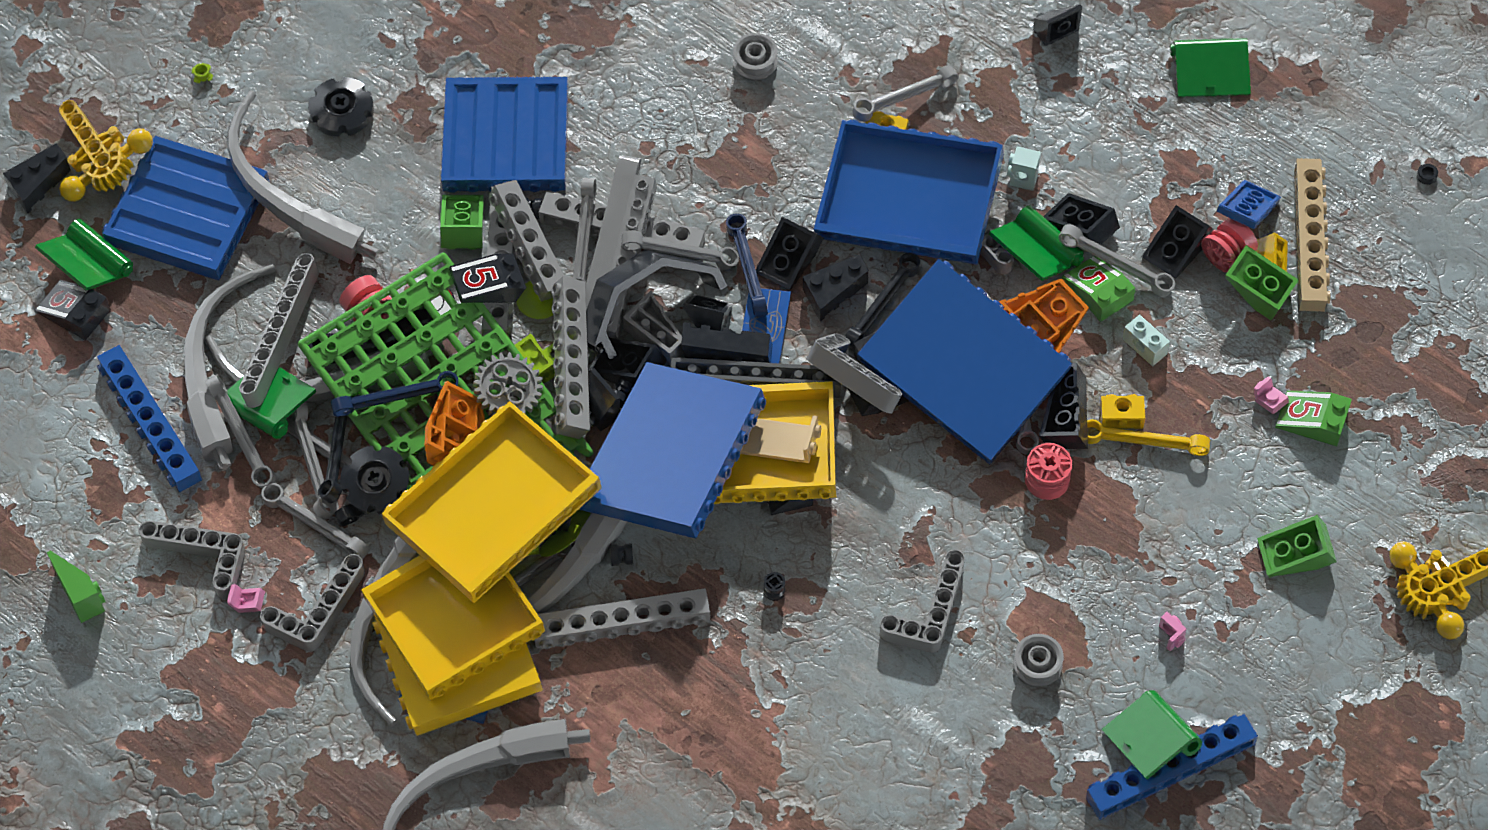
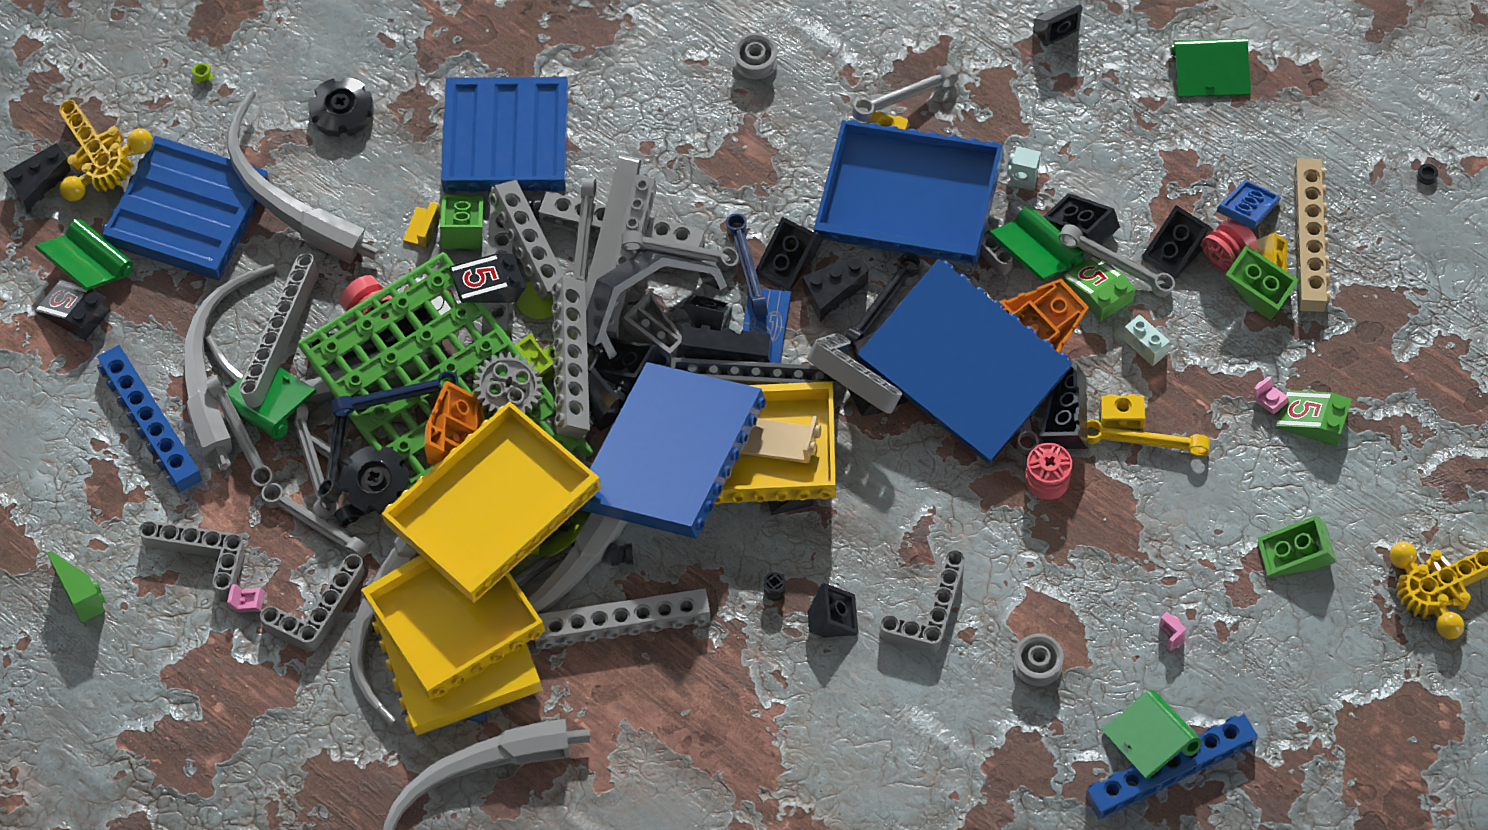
none -> yellow panel [403,202,440,248]
none -> black slope [807,583,859,638]

